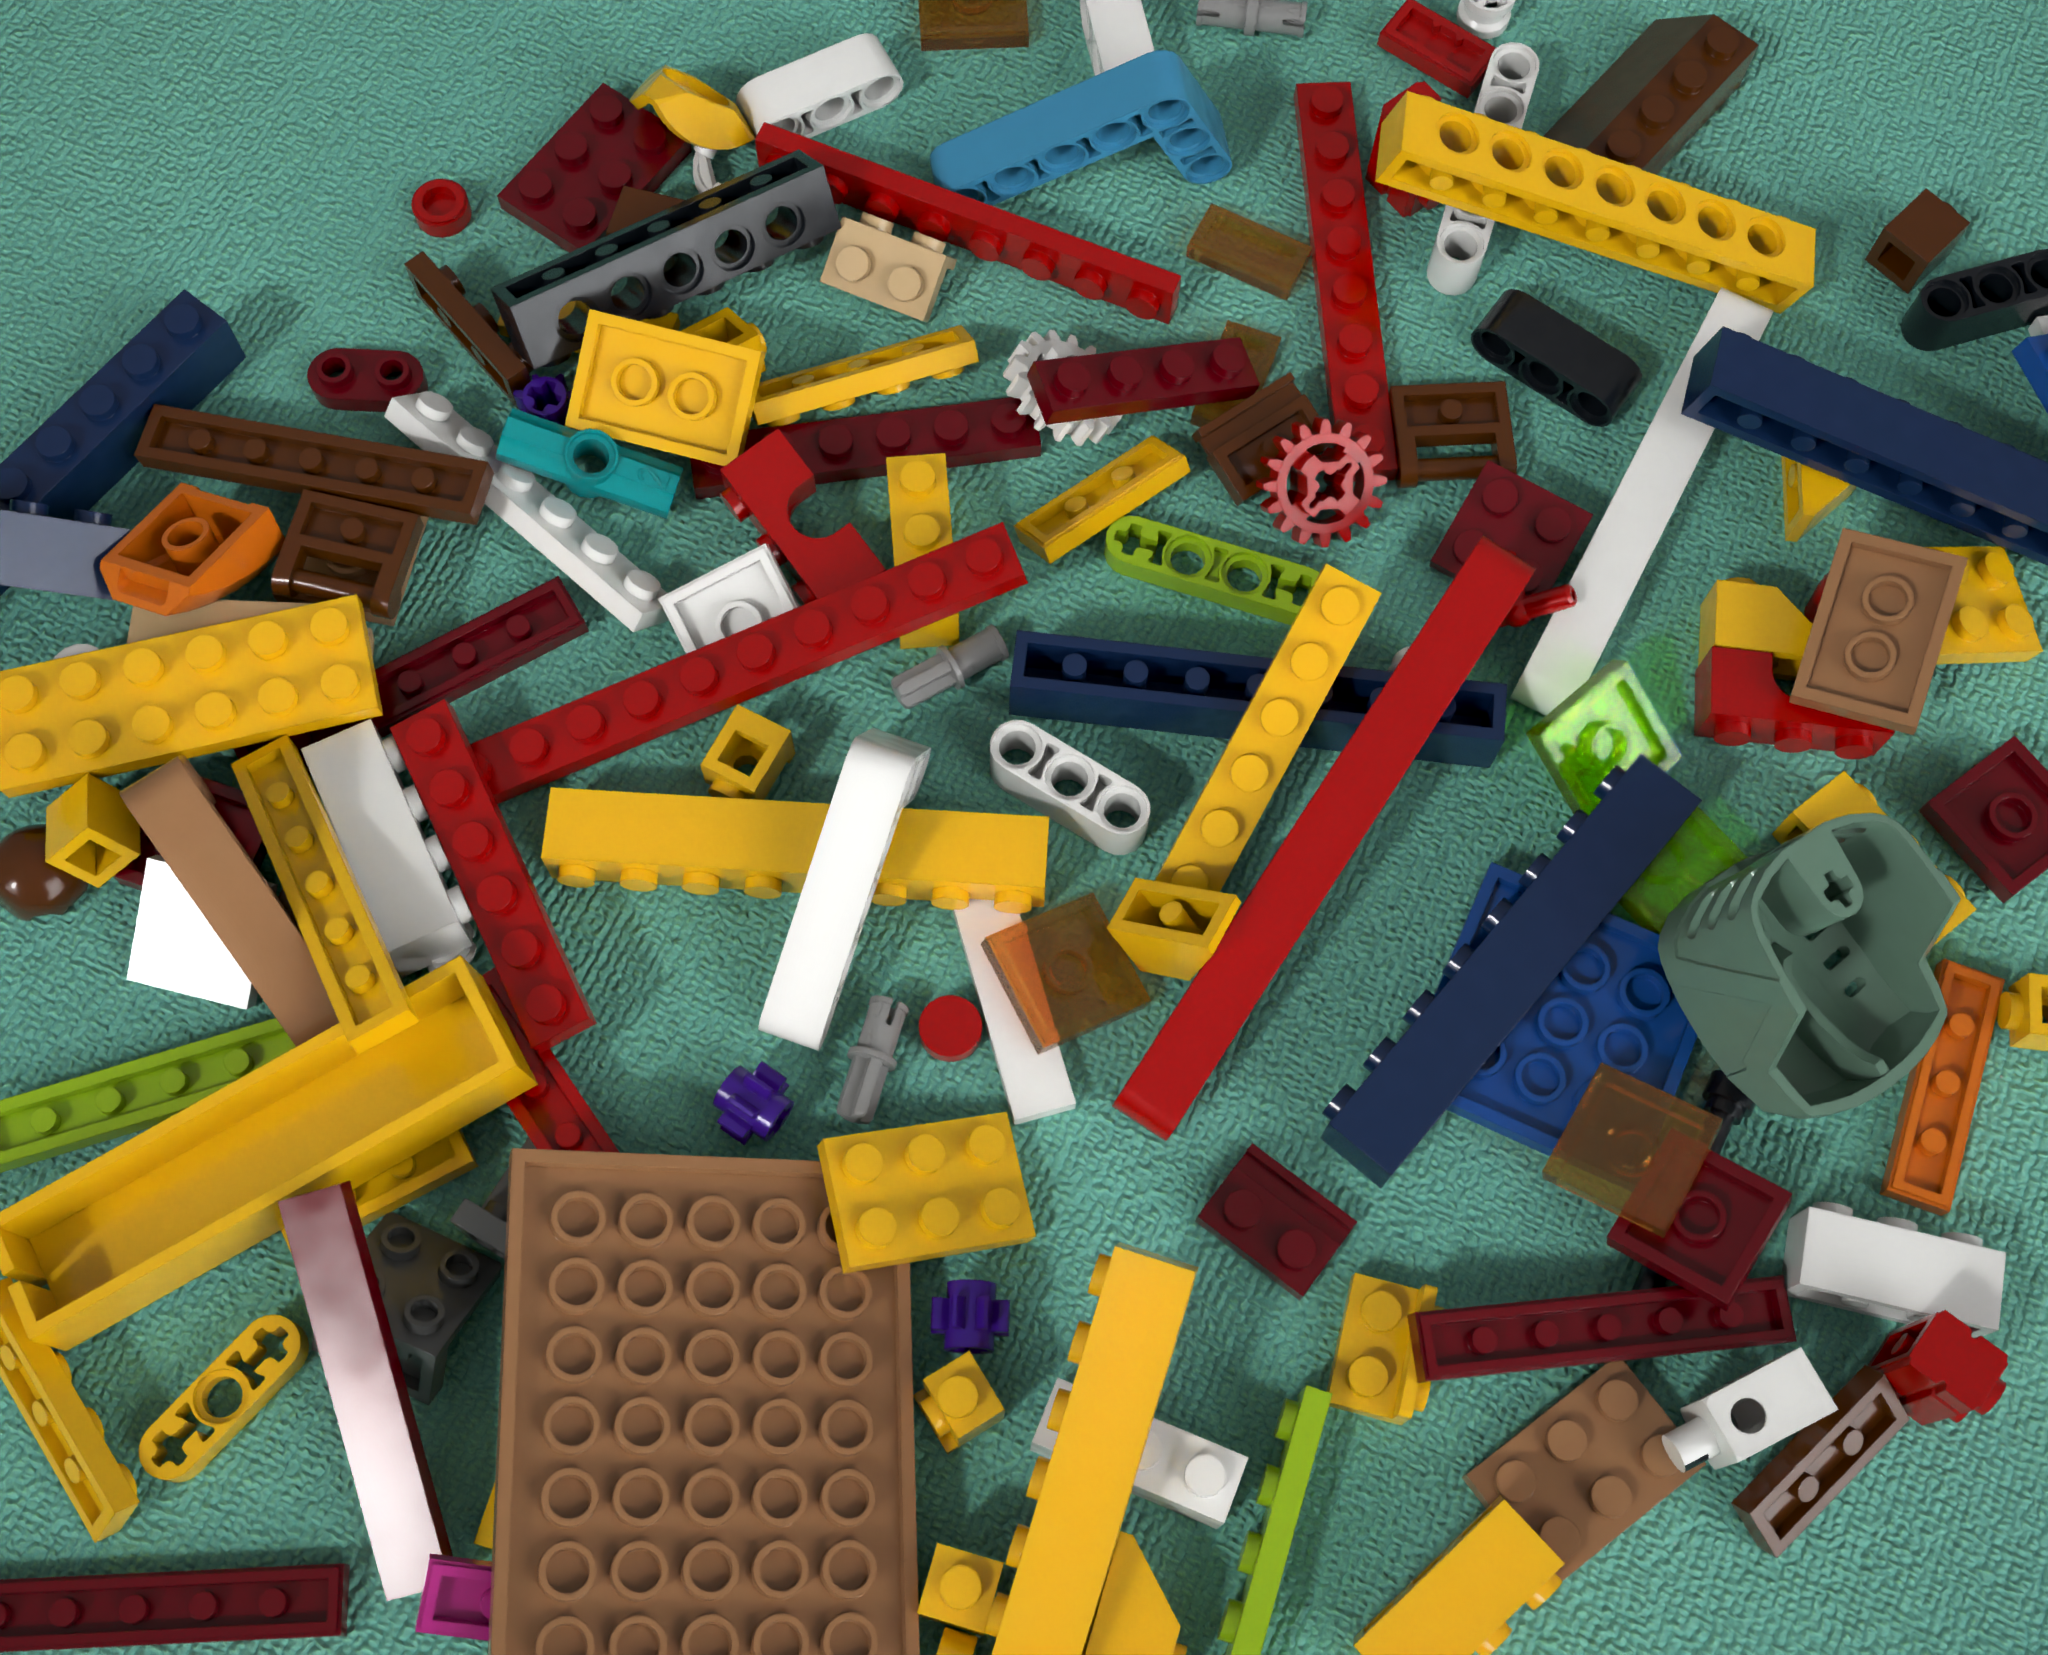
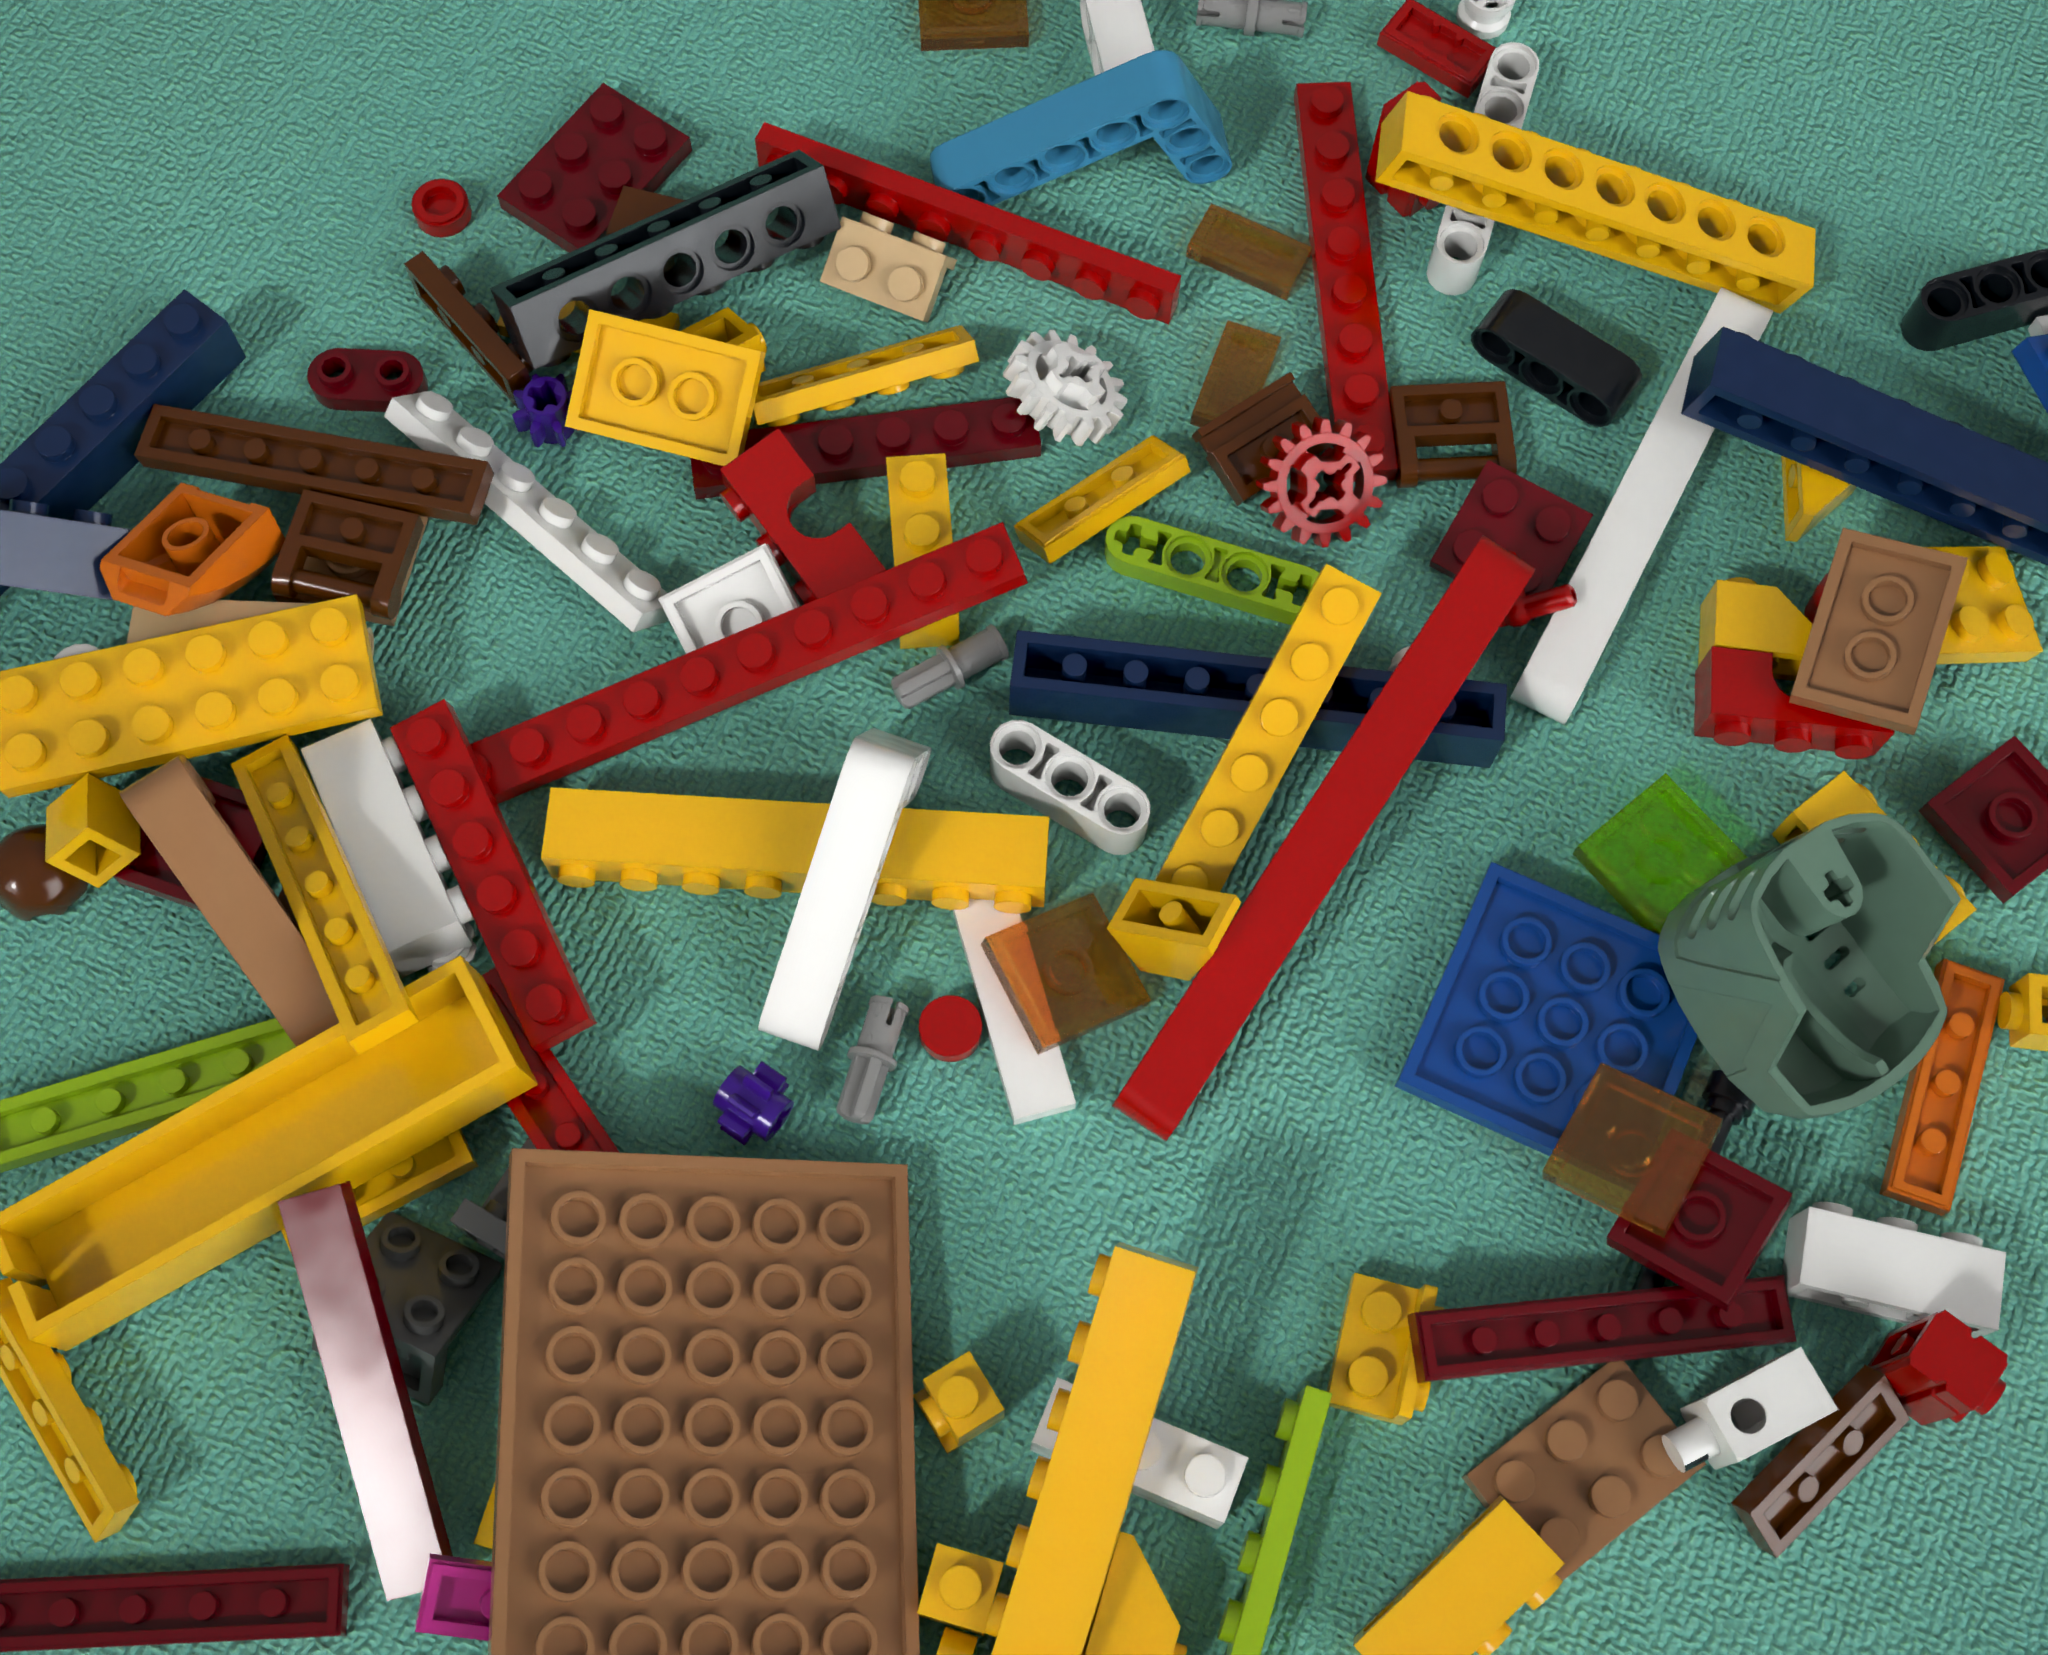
white tile [127,855,278,1010] -> none
yellow beam [139,1315,309,1483] -> none
dark red tile [233,576,589,775] -> none
teal piece [496,408,683,519] -> none
yellow hat [629,65,756,194] -> none
yellow brick [700,704,795,800] -> none
white beam [736,33,904,138] -> none
yellow plate [817,1112,1036,1274] -> none
dark purple gear [930,1279,1010,1354] -> none
dark red plate [1027,337,1260,425] -> none
dark red plate [1195,1143,1357,1301] -> none
dark blue brick [1320,754,1702,1188] -> none
clear neon green plate [1526,659,1682,815] -> none
reddish brown slope [1543,14,1759,175] -> none
reddish brown brick [1865,188,1970,294] -> none

